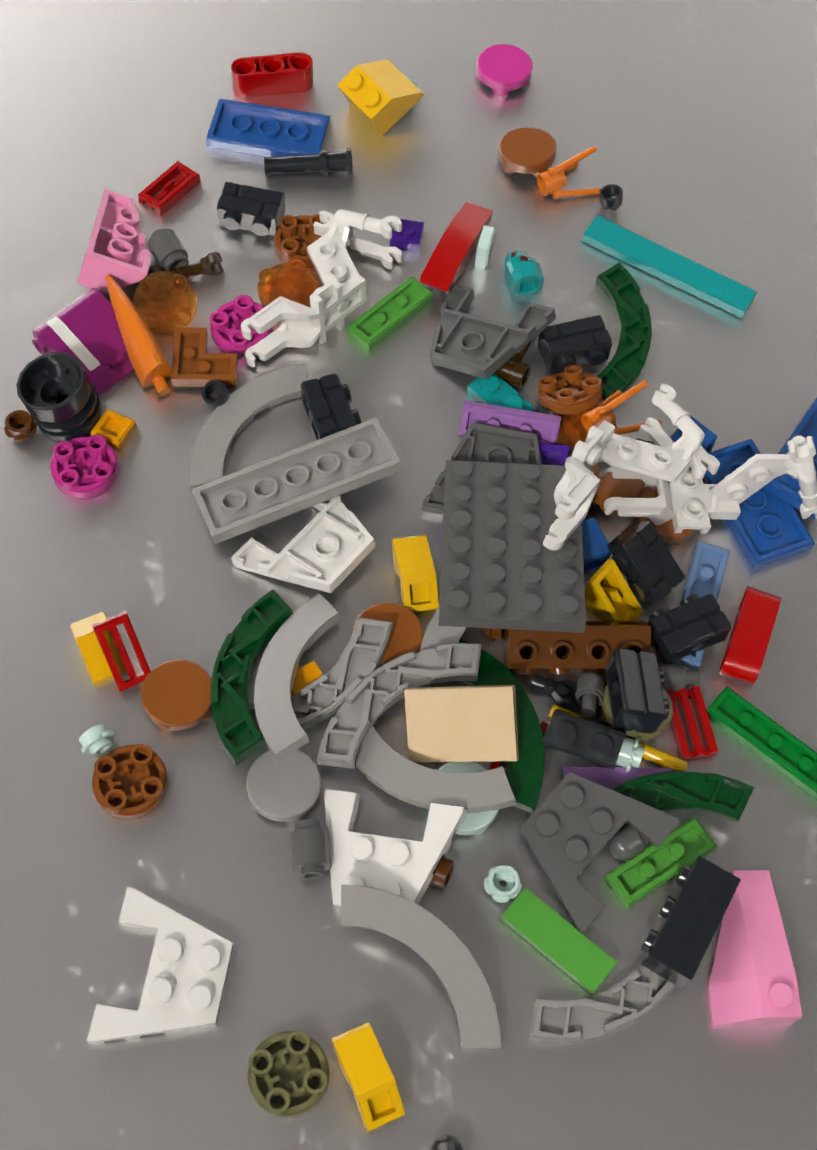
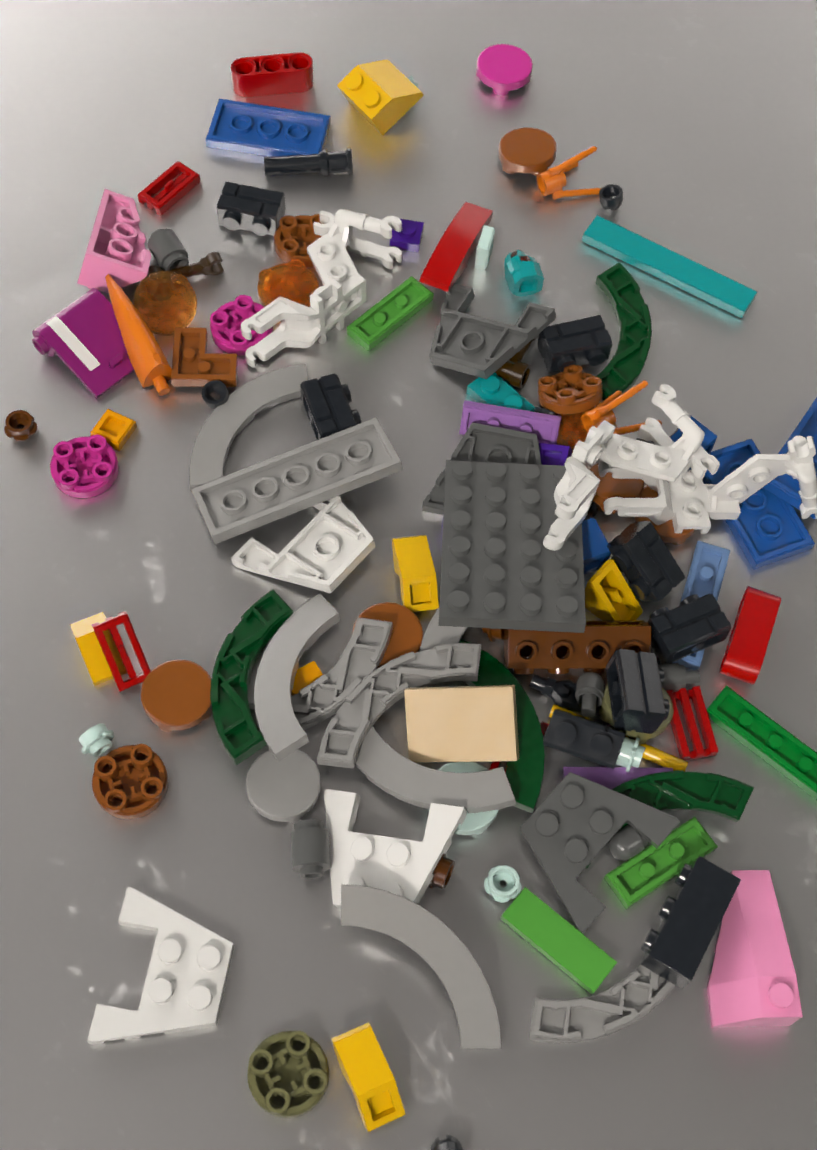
black wheel [16,352,102,441] -> none

